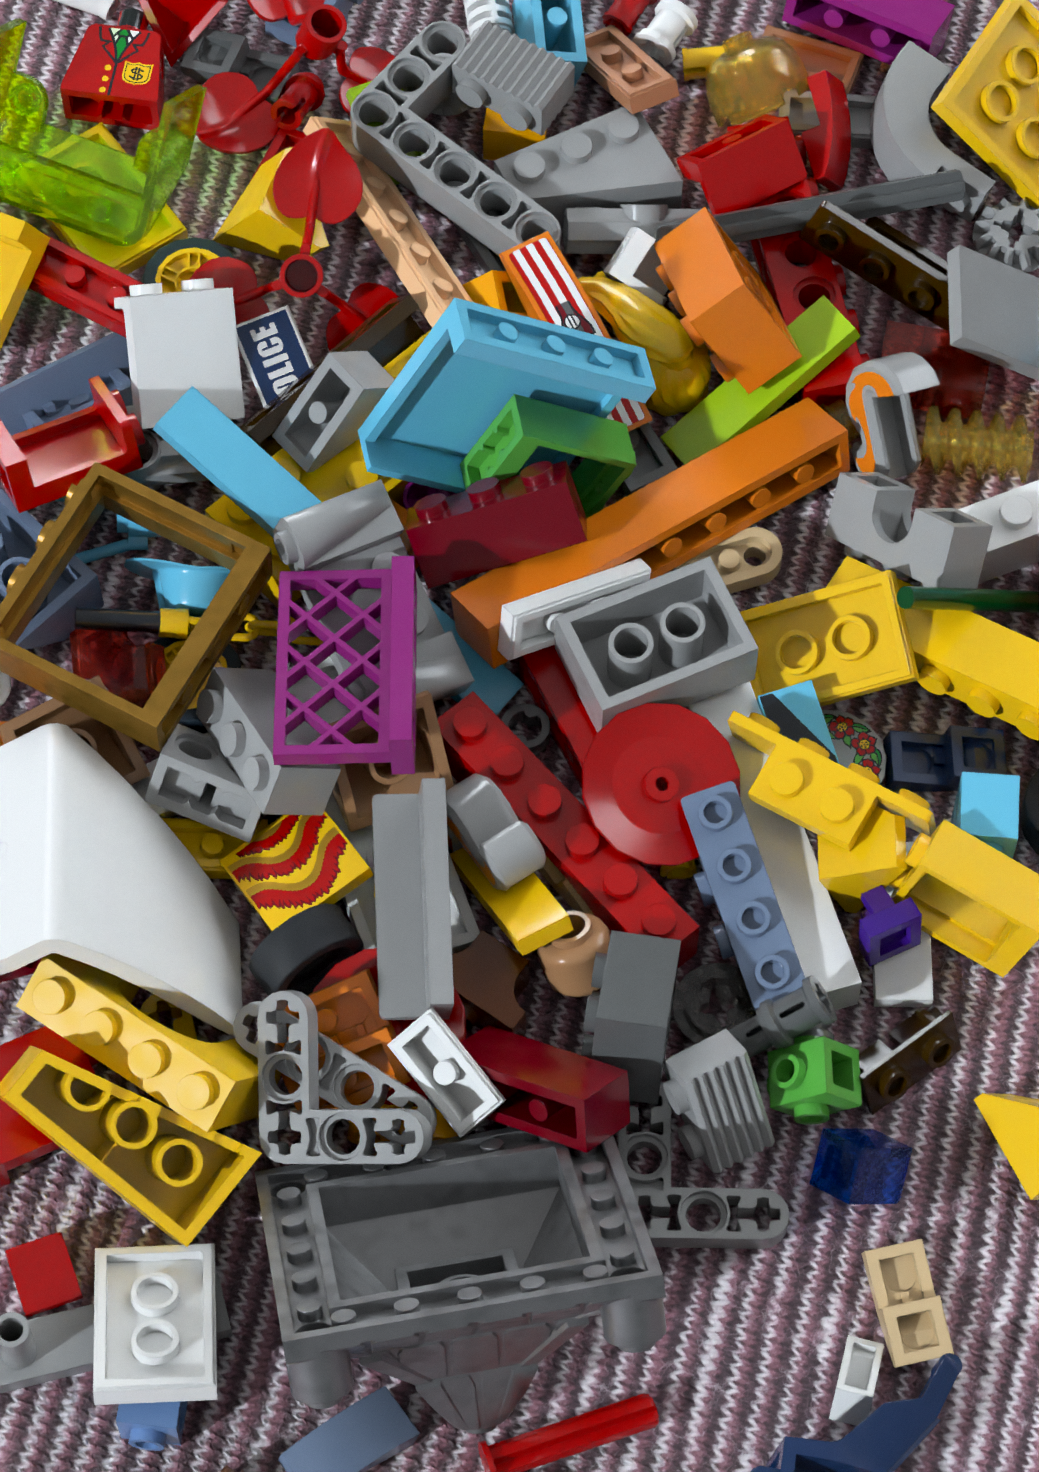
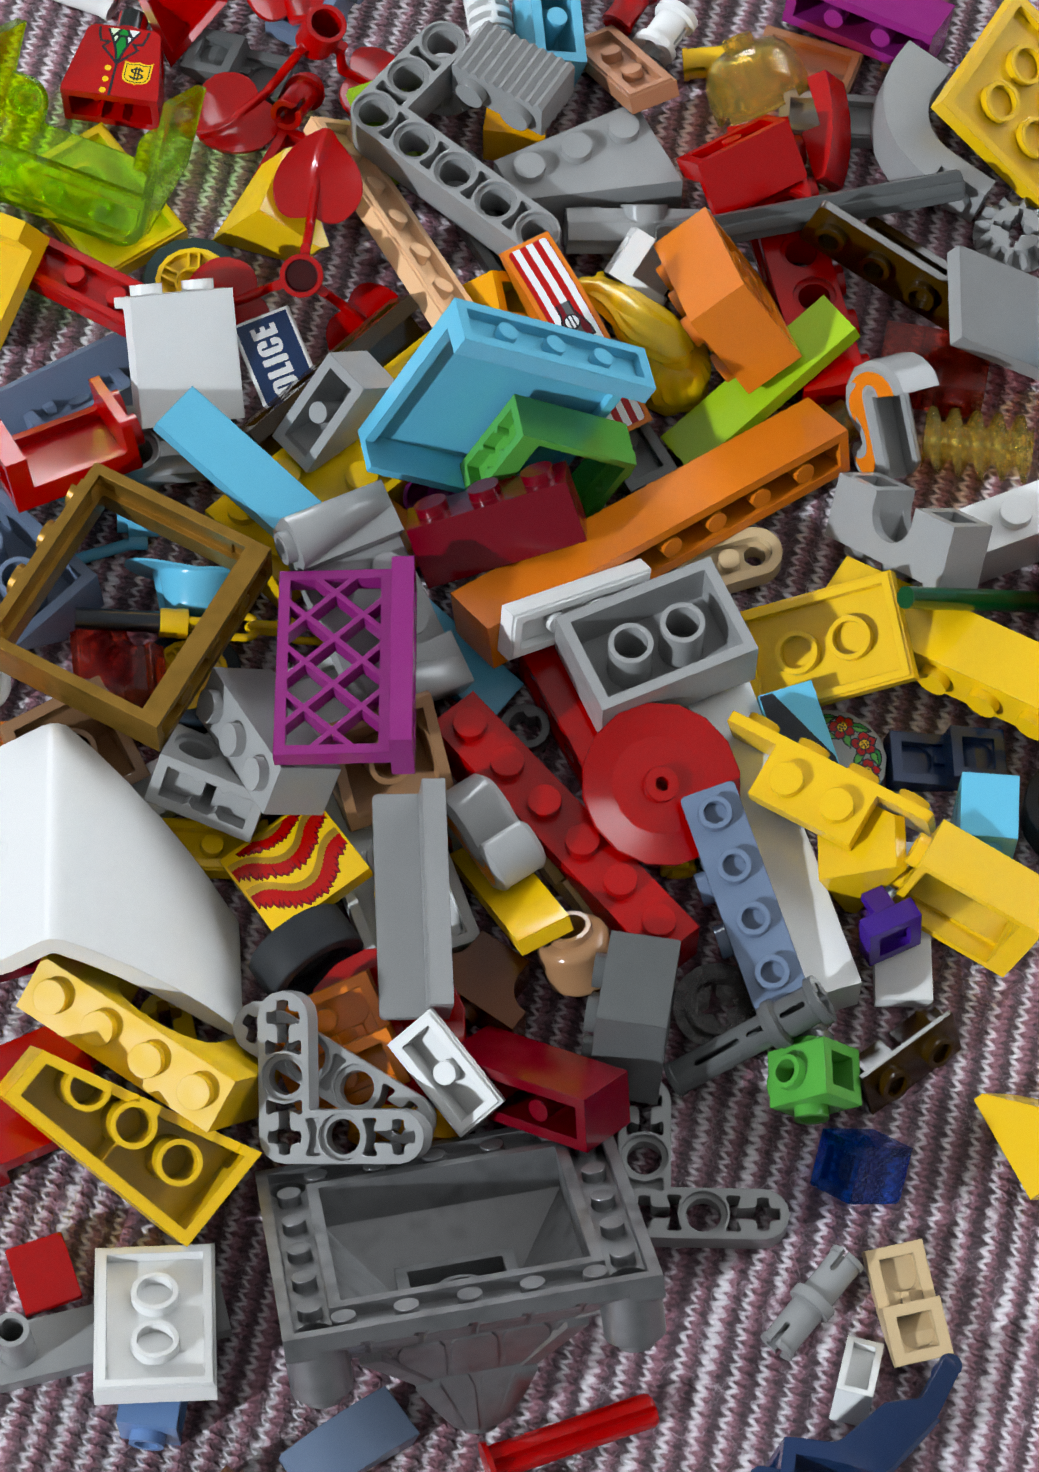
light grey brick [663,1029,775,1173] -> none
none -> light grey pin [760,1245,864,1361]

